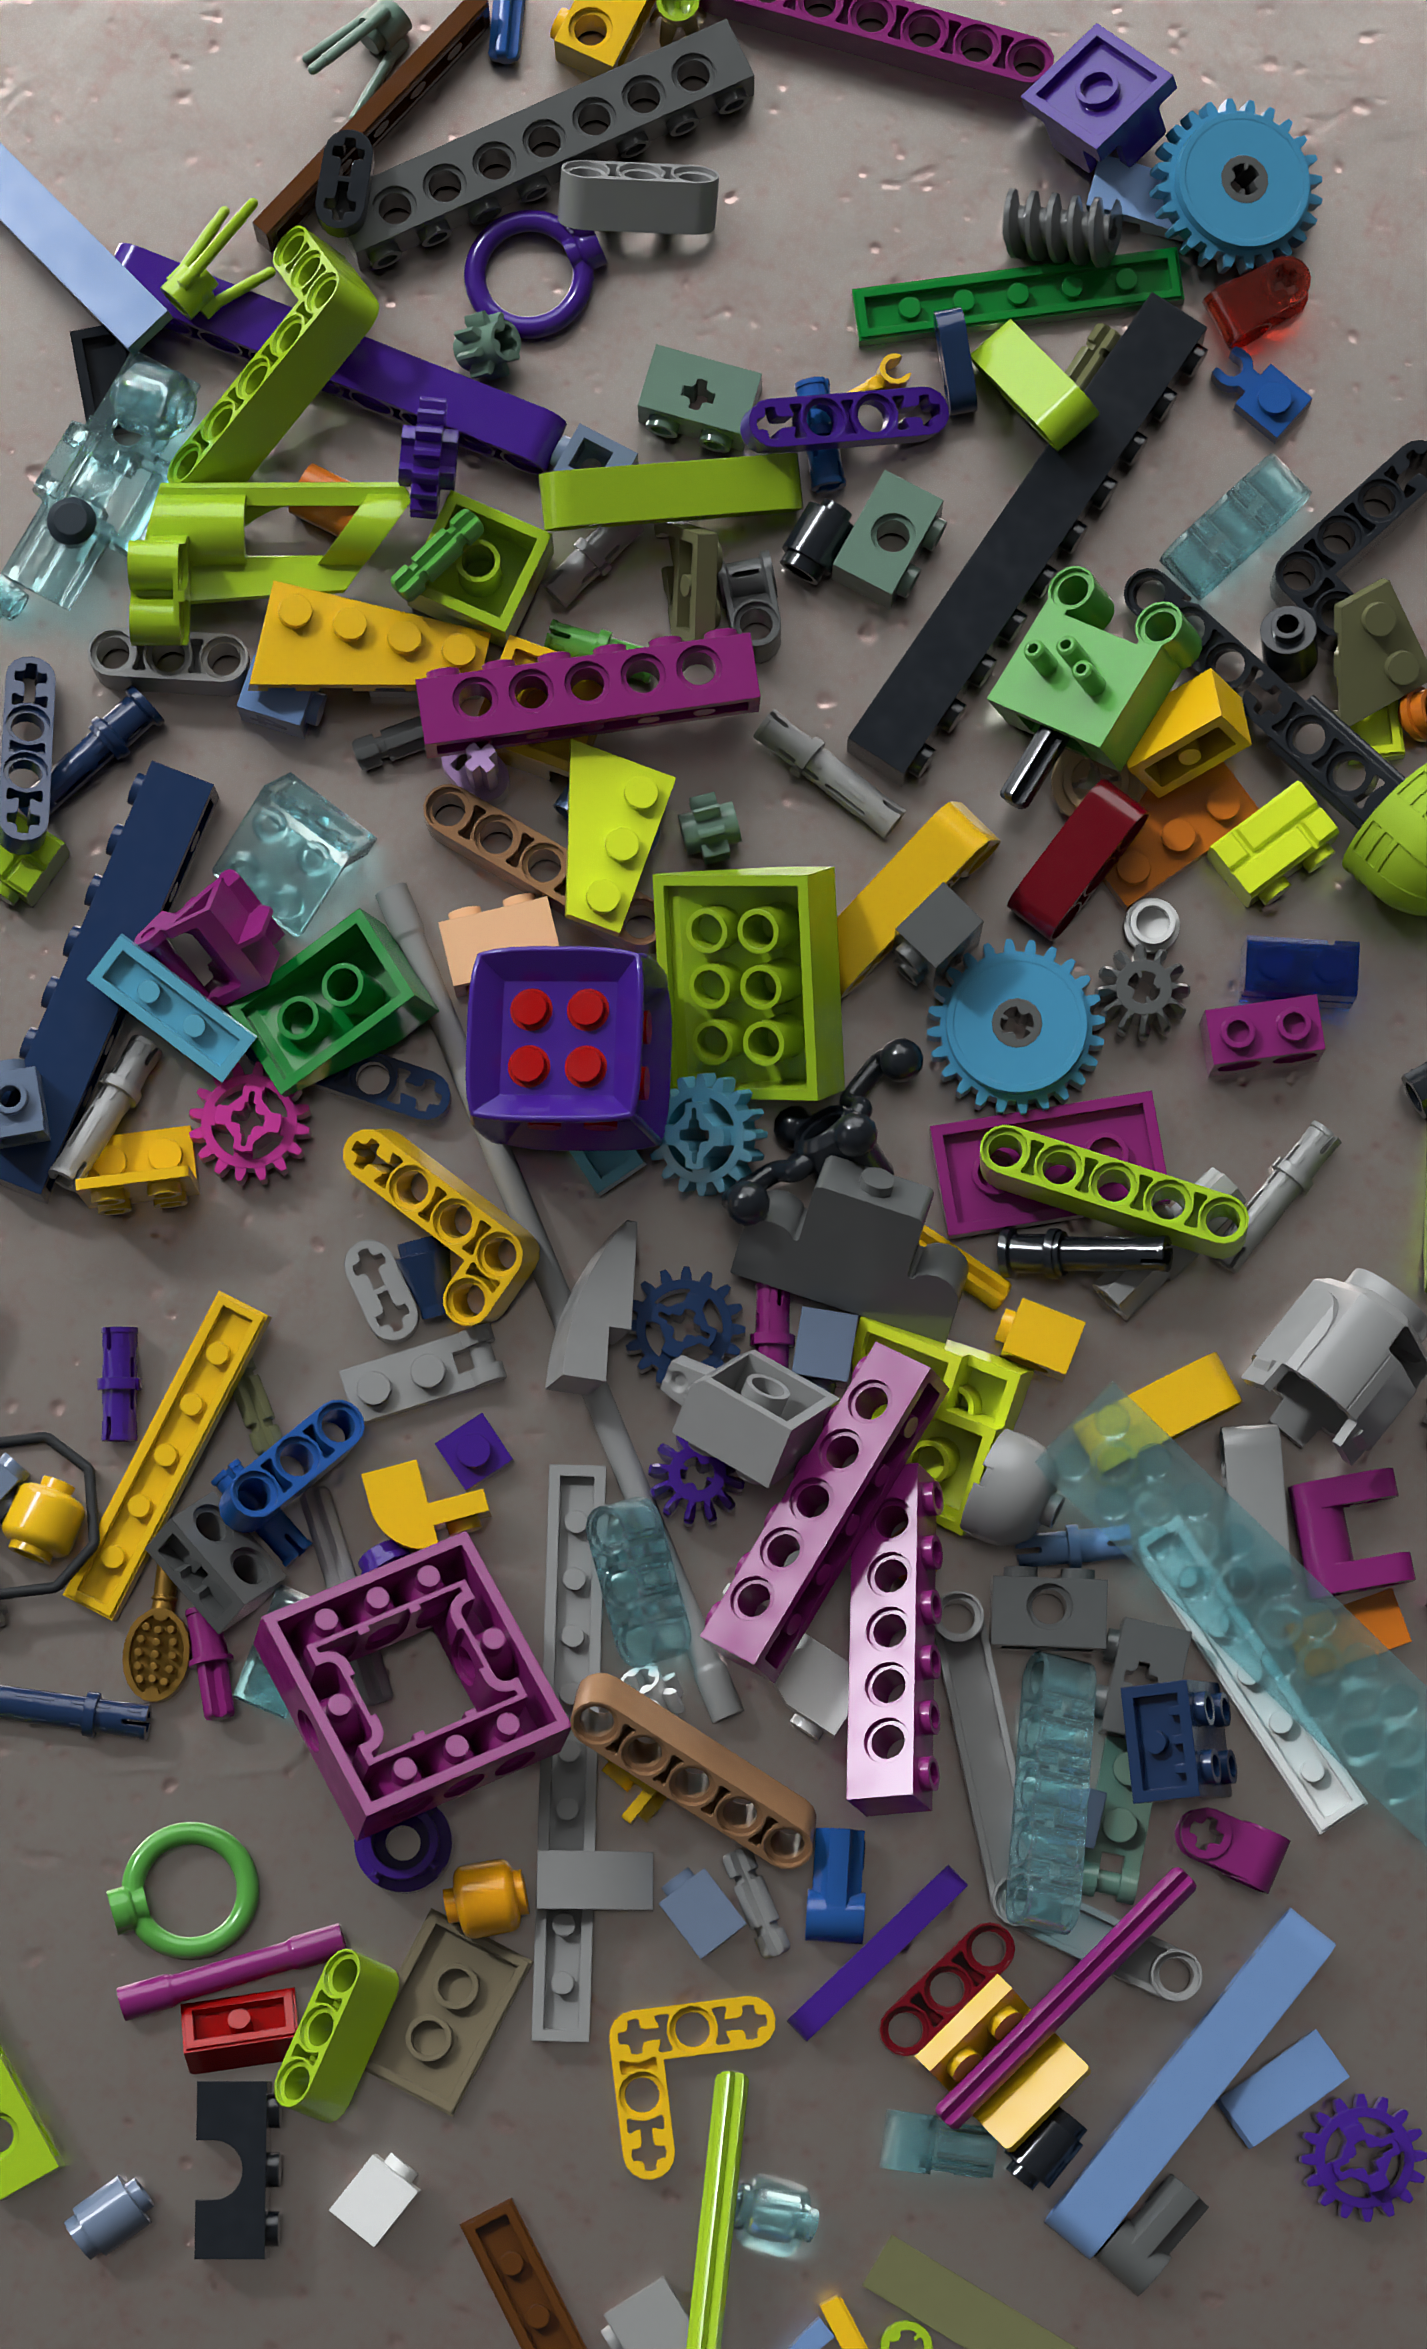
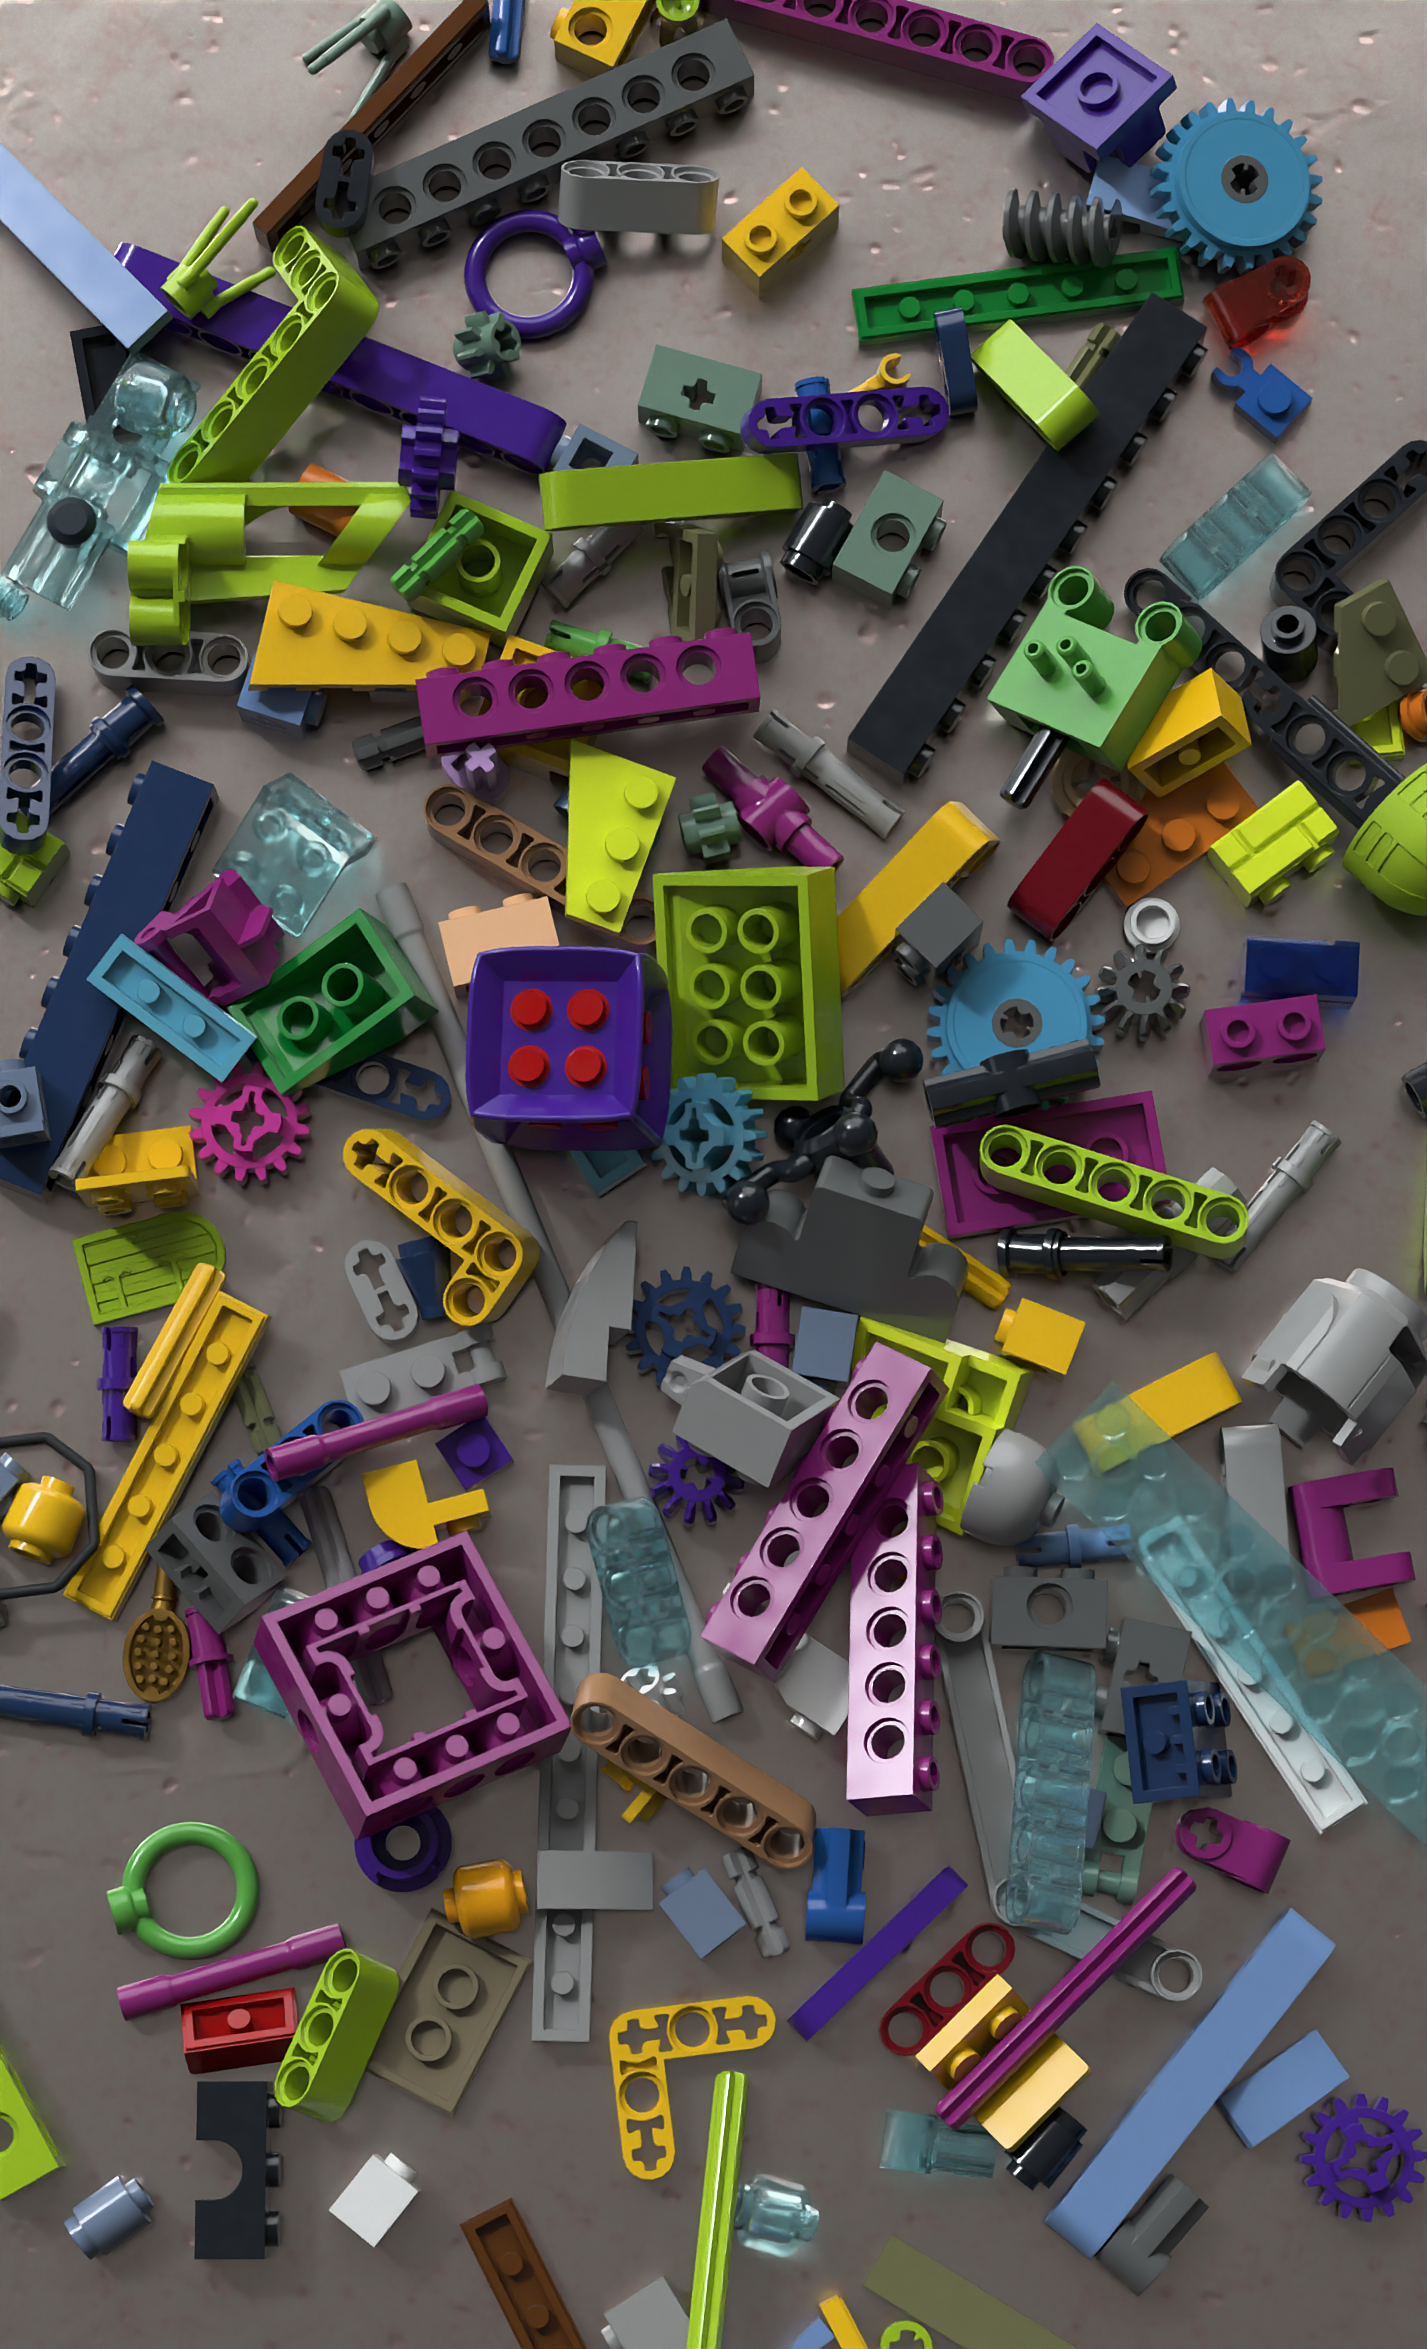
none -> lime window [72,1211,226,1327]
none -> yellow axle [123,1263,226,1419]
none -> magenta piece [264,1384,488,1482]
none -> magenta pin [702,746,844,872]
none -> yellow brick [722,167,840,298]
none -> black piece [923,1038,1101,1129]

